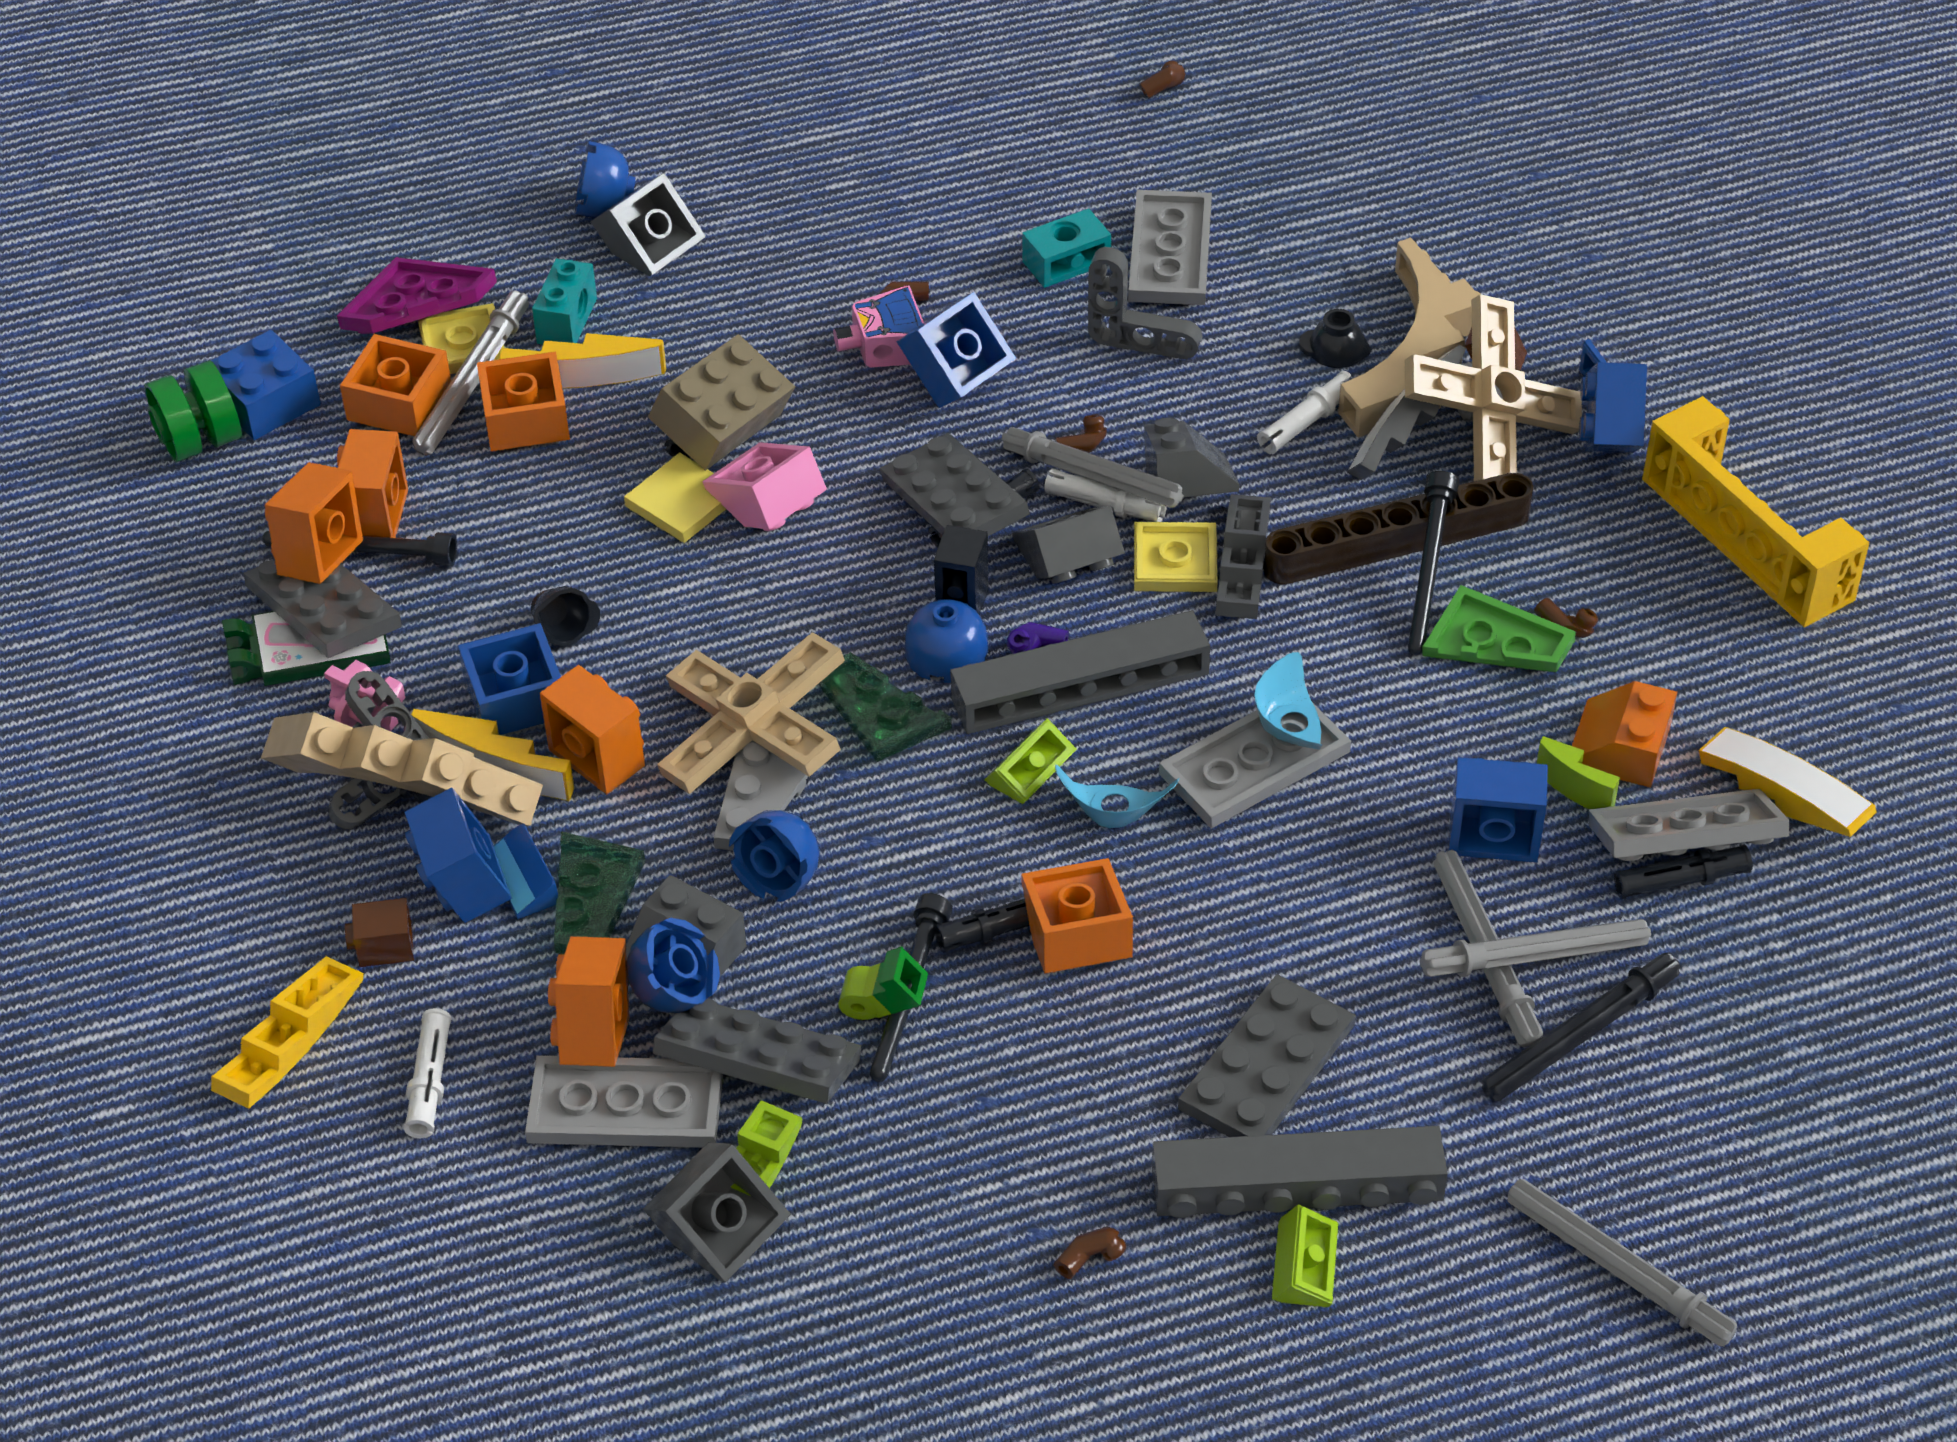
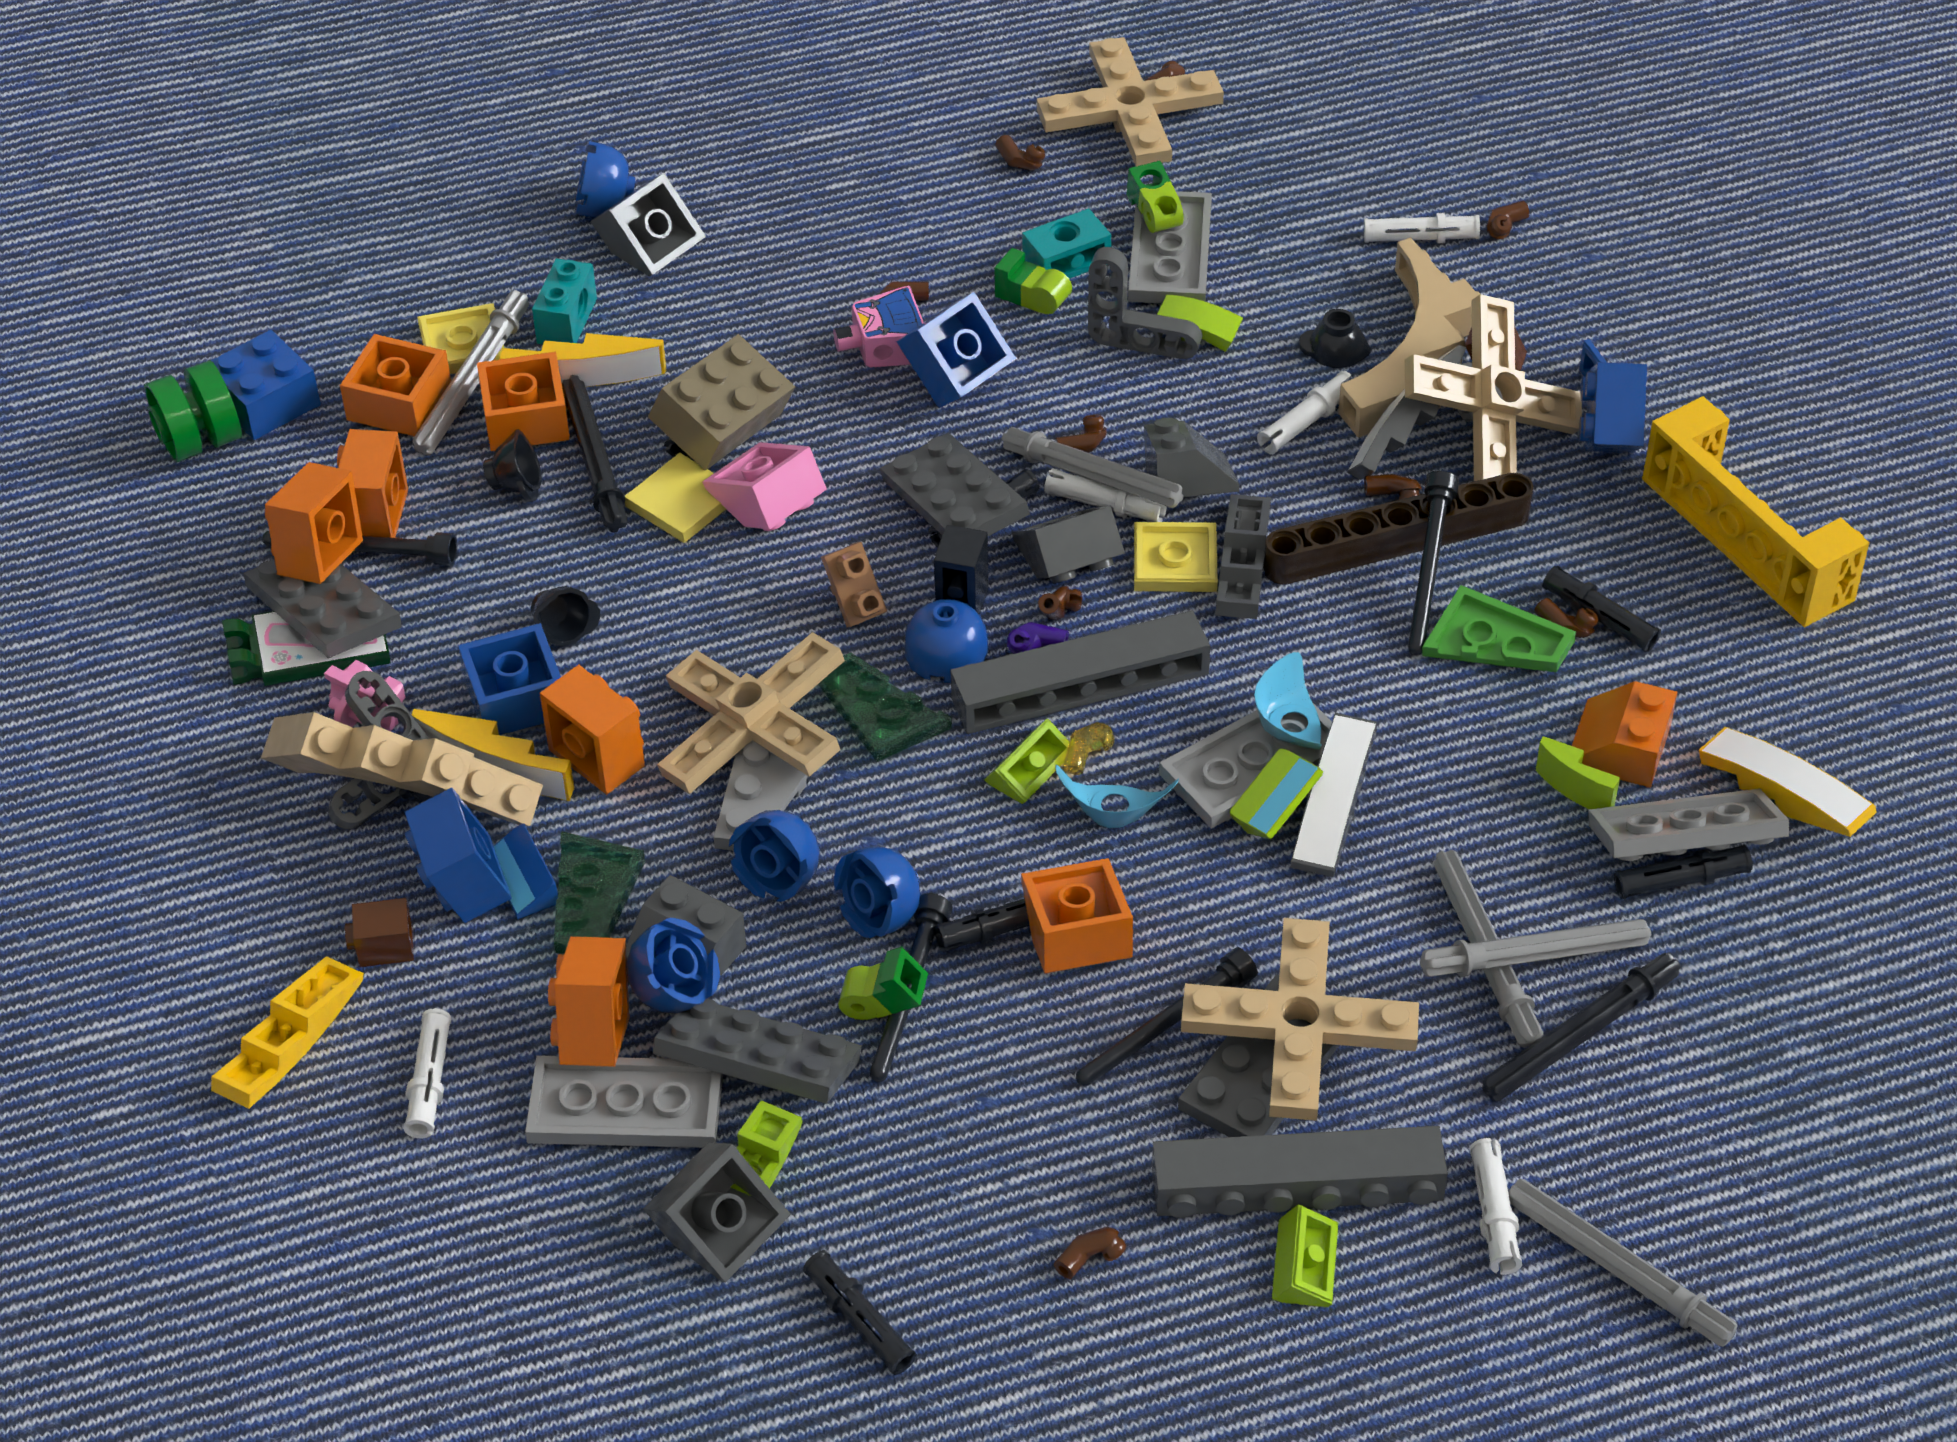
magenta plate [337,257,497,334] -> none
blue brick [1449,757,1548,863] -> none
none -> black piece [483,429,542,502]
none -> black axle [562,375,627,533]
none -> black pin [803,1250,917,1375]
none -> medium nougat hips [821,542,887,627]
none -> blue cylinder [834,846,920,938]
none -> leg [994,248,1072,314]
none -> reddish brown arm [995,135,1045,171]
none -> tan piece [1037,37,1224,166]
none -> reddish brown arm [1038,586,1083,620]
none -> clear yellow arm [1062,722,1115,775]
none -> black piece [1076,947,1258,1086]
none -> lime leg [1126,161,1184,233]
none -> lime slope [1156,295,1243,352]
none -> tan piece [1181,918,1419,1121]
none -> lime slope [1229,748,1323,839]
none -> white slope [1290,713,1378,877]
none -> white pin [1364,213,1480,243]
none -> reddish brown arm [1364,474,1422,500]
none -> white pin [1470,1138,1522,1275]
none -> reddish brown arm [1486,200,1529,240]
none -> black pin [1542,566,1661,652]

